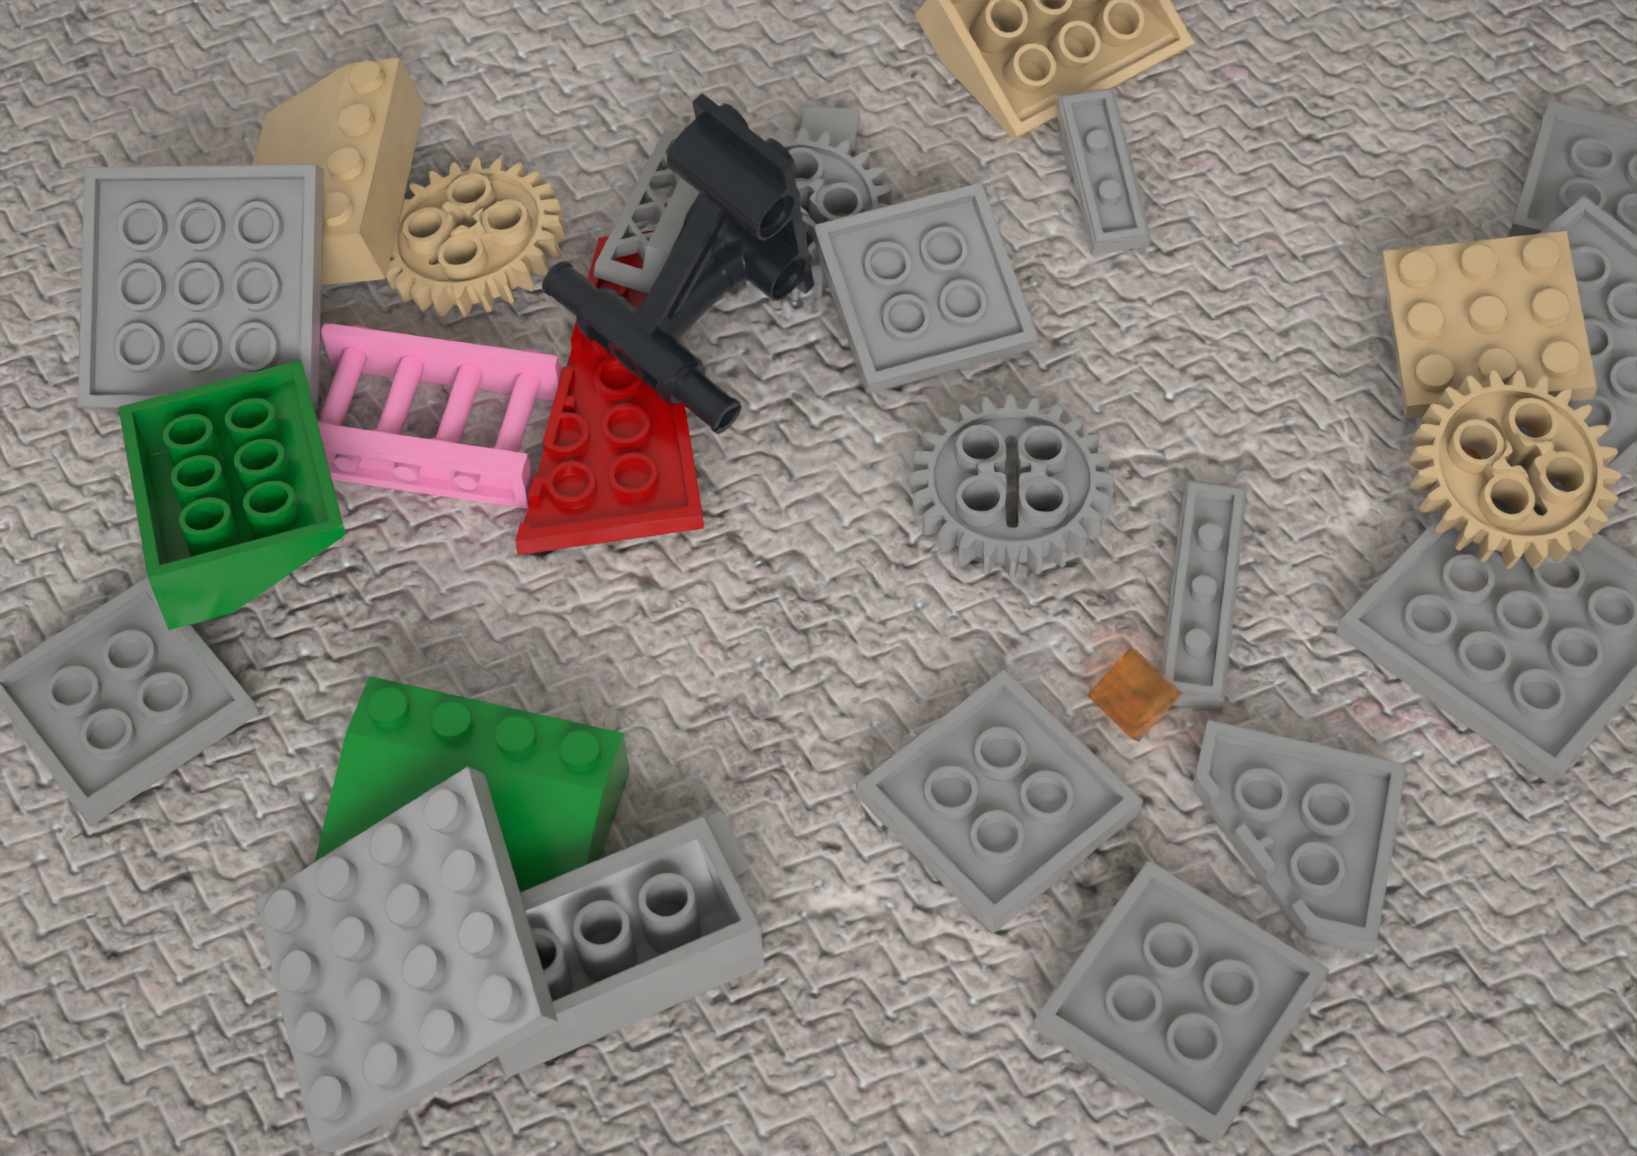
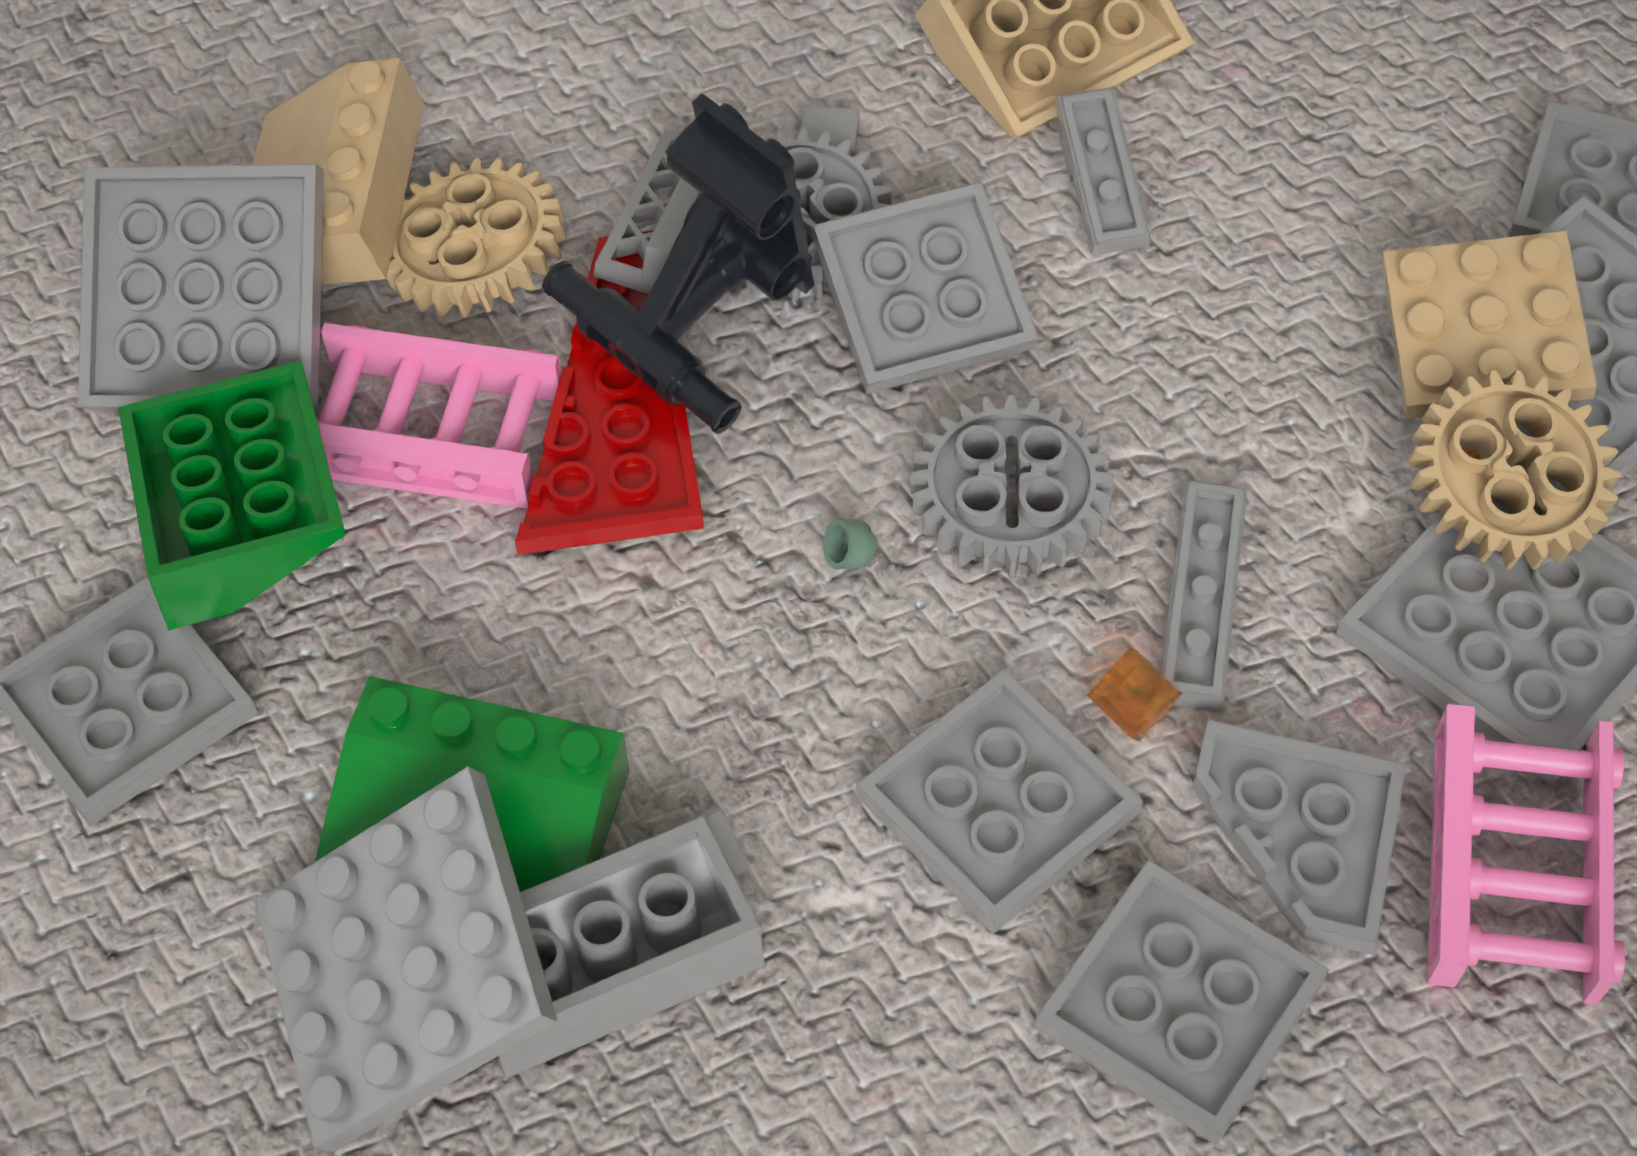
none -> sand green hinge [823,519,878,569]
none -> bright pink fence [1427,704,1625,1005]

